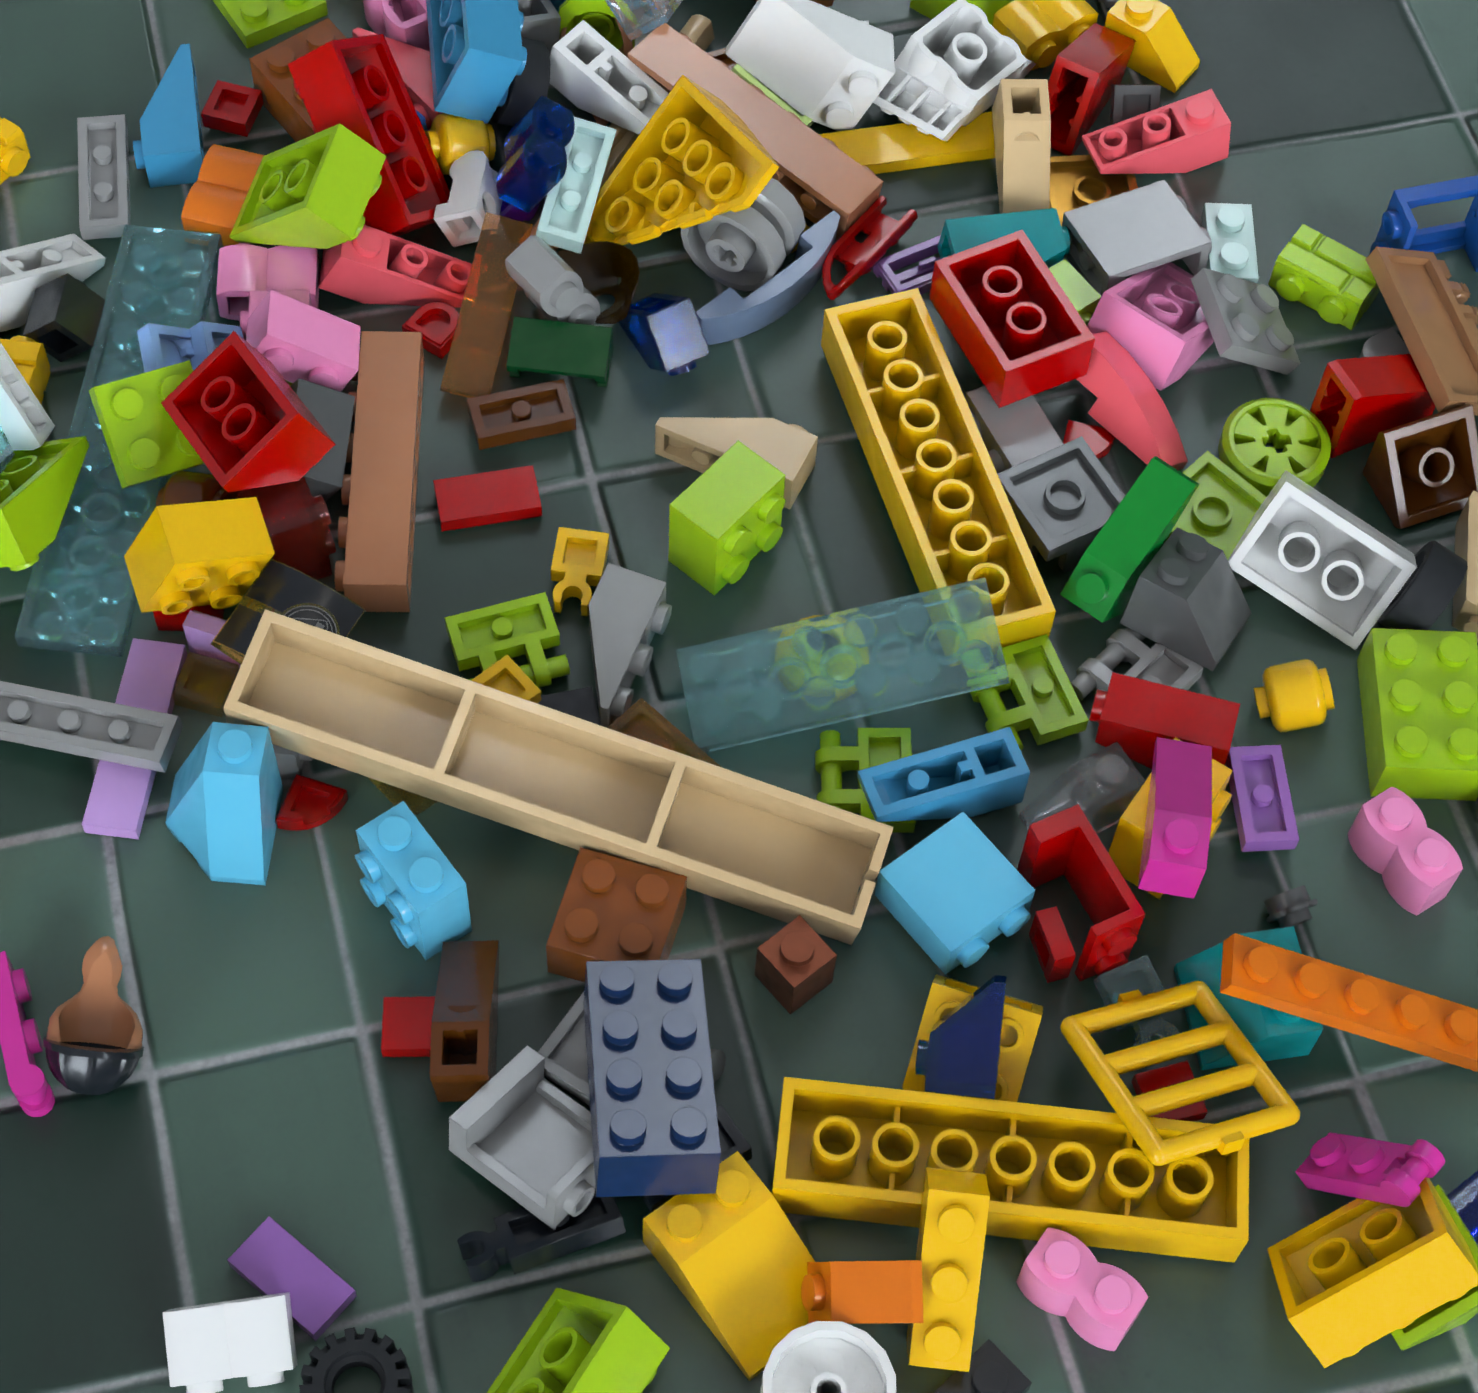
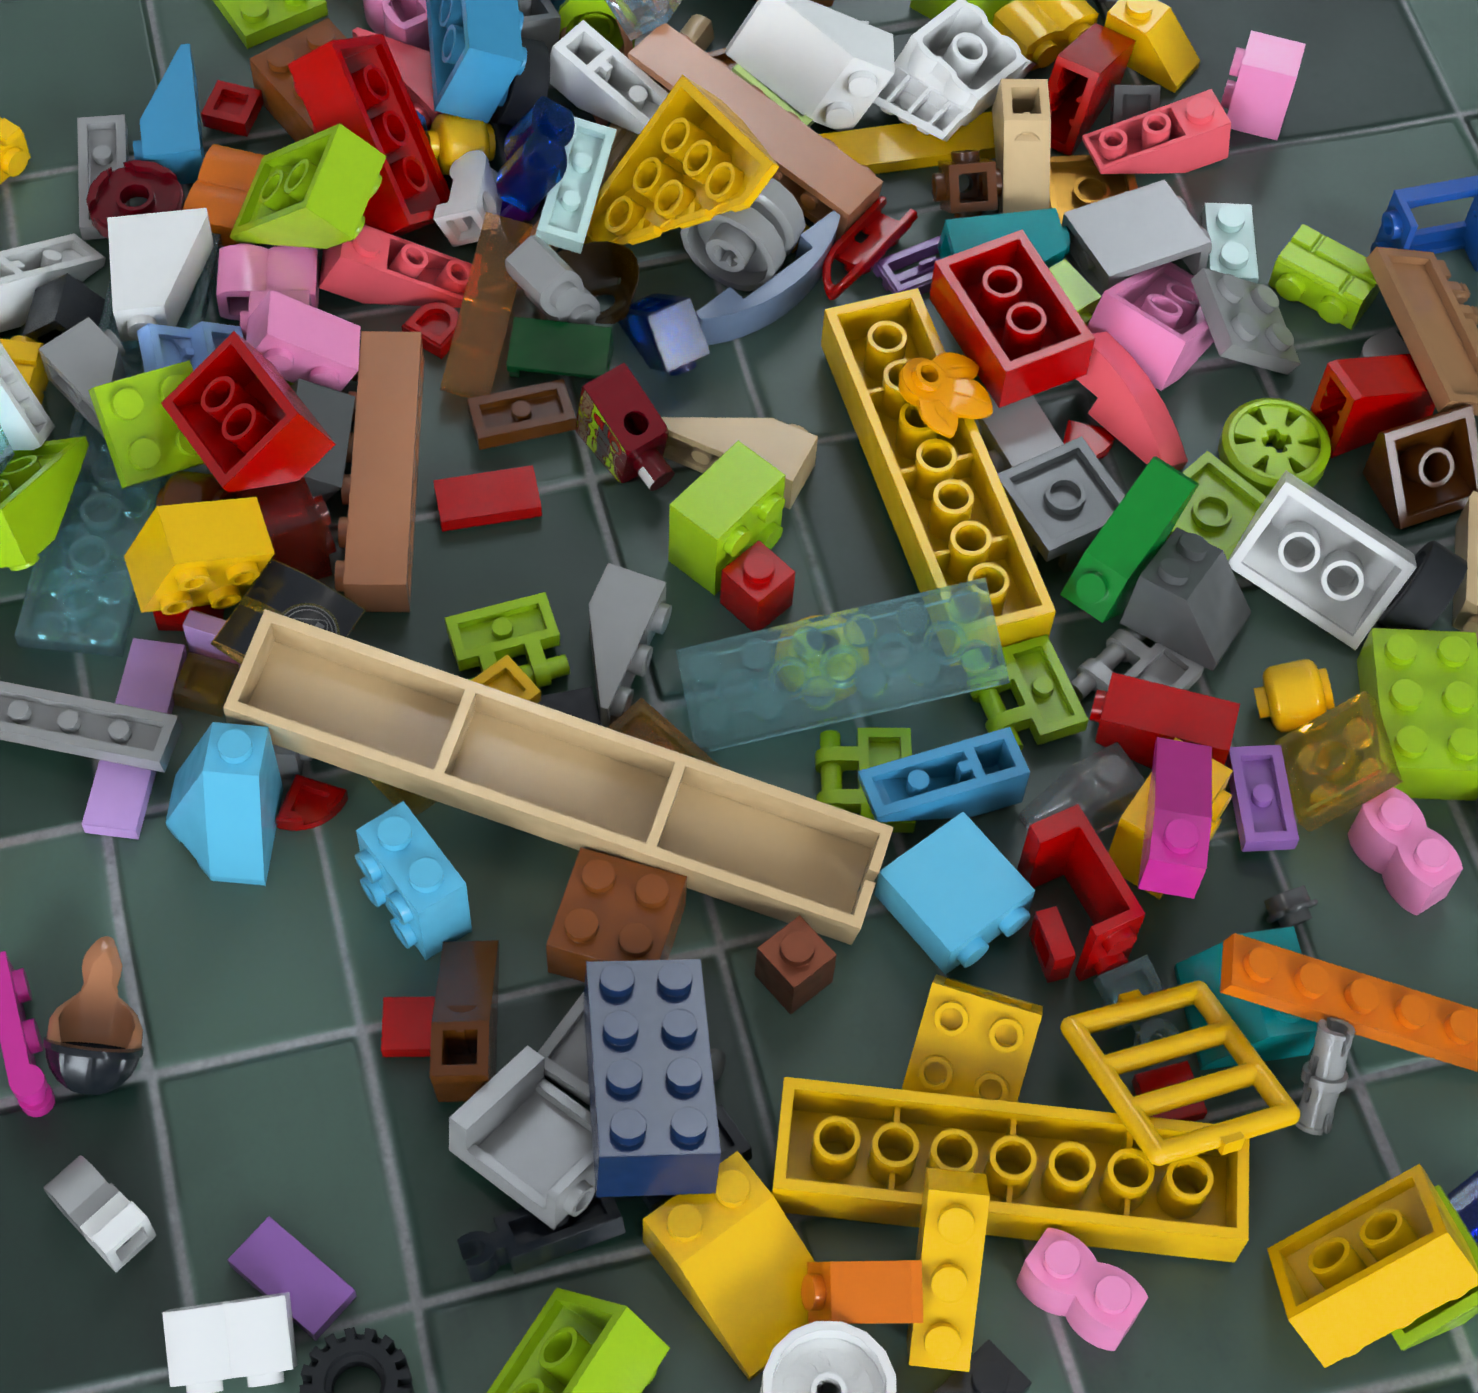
yellow plate [551,527,610,616] -> none
clear blue slope [915,975,1007,1099] -> none
dark pink plate [1295,1132,1445,1207] -> none
none -> light grey slope [39,317,127,437]
none -> leg [43,1155,157,1272]
none -> dark red tile [86,160,185,239]
none -> white slope [107,208,214,342]
none -> dark red torso [575,362,675,491]
none -> red brick [720,540,796,635]
none -> light orange plate [898,352,993,438]
none -> reddish brown brick [931,150,1002,219]
none -> bright pink brick [1221,30,1306,141]
none -> clear yellow plate [1275,691,1403,832]
none -> light grey pin [1295,1017,1356,1135]

